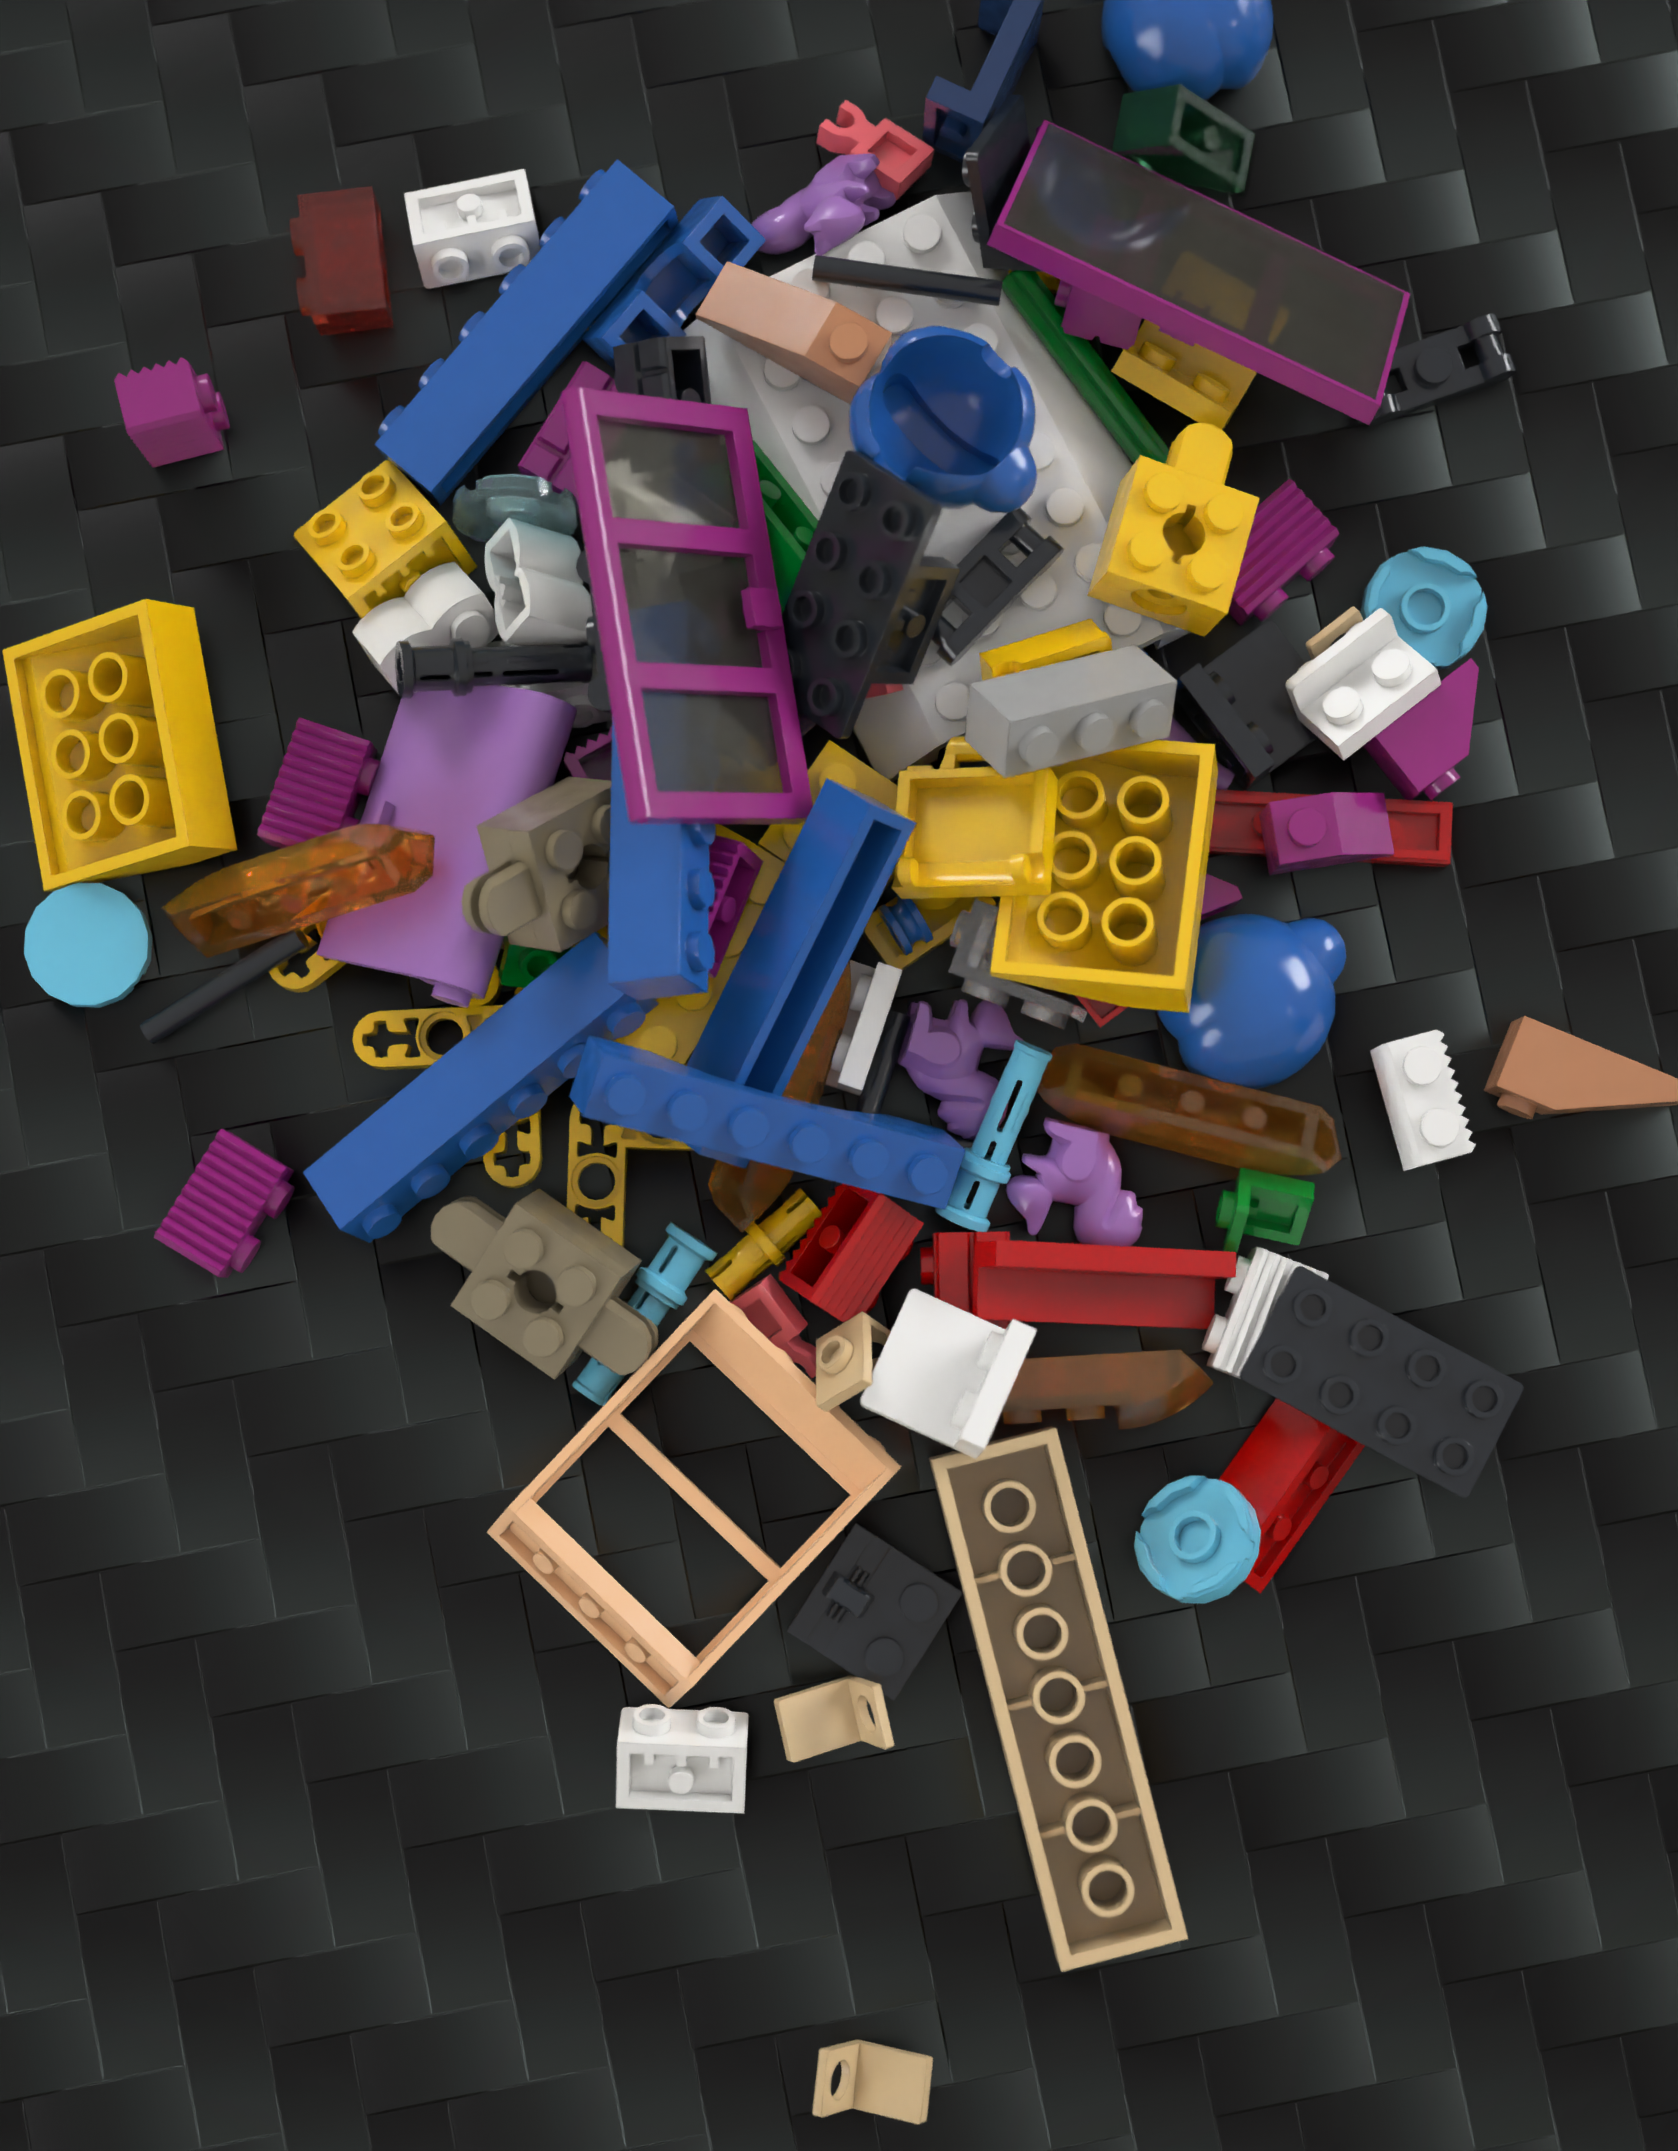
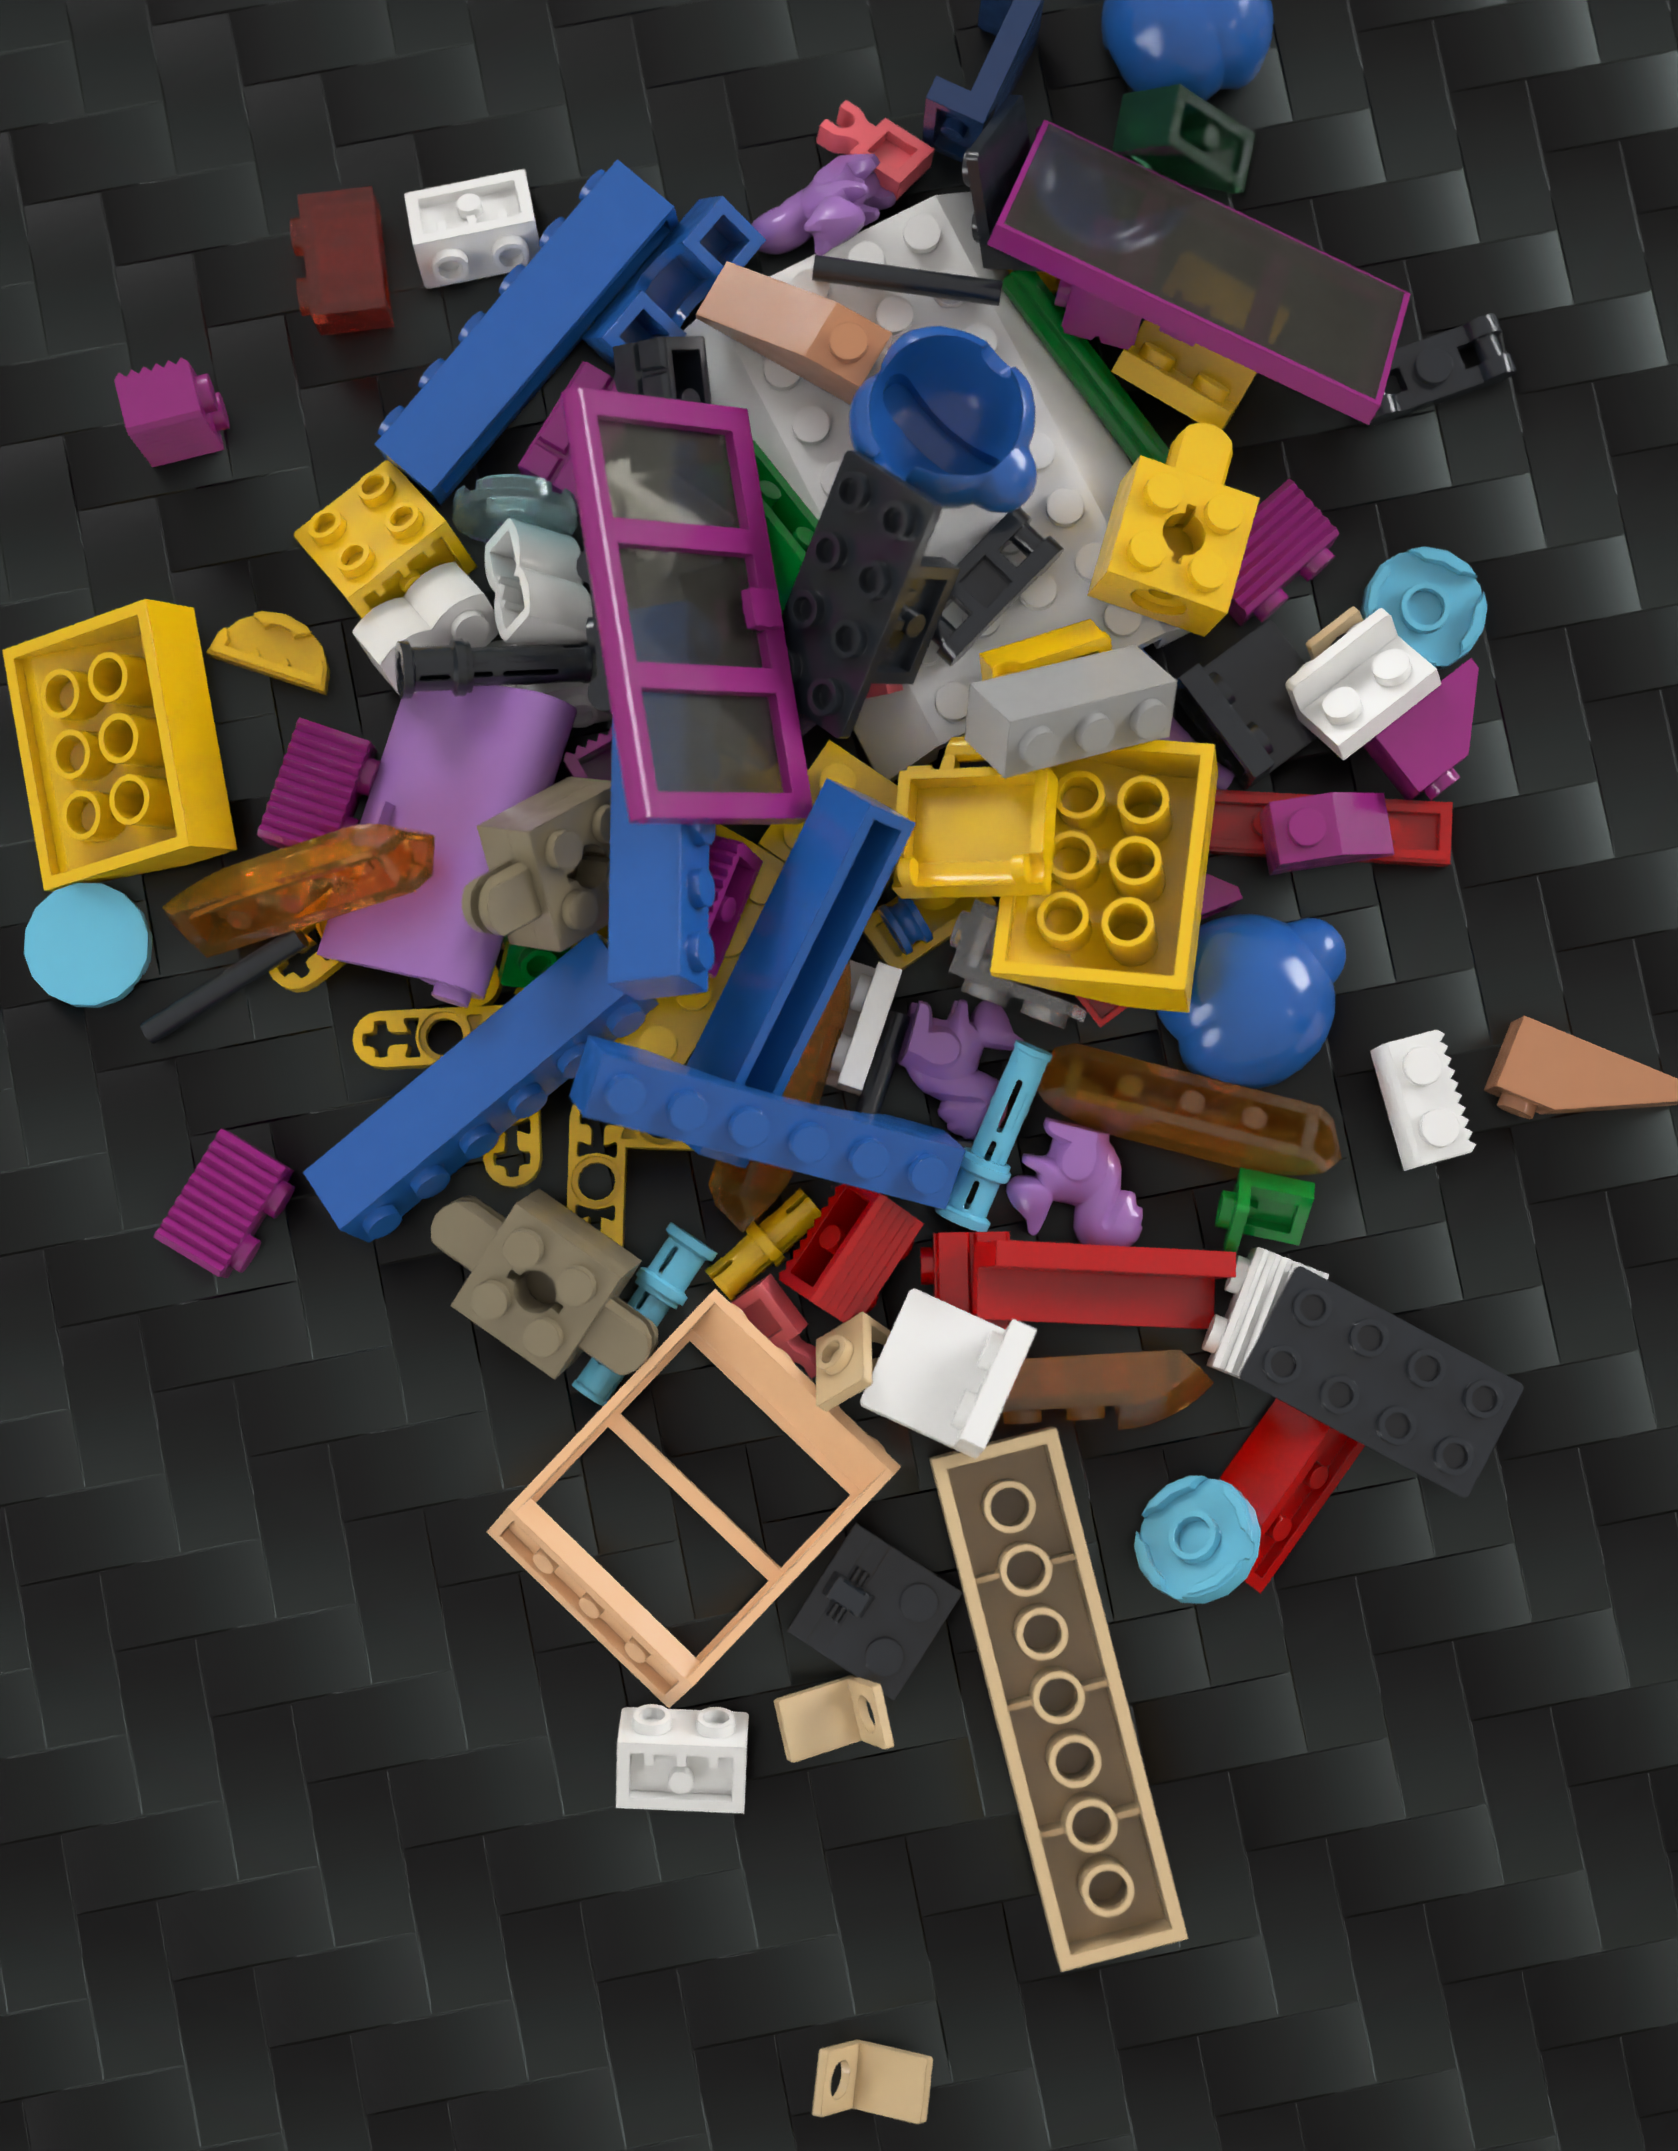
none -> yellow tile [206,611,330,695]

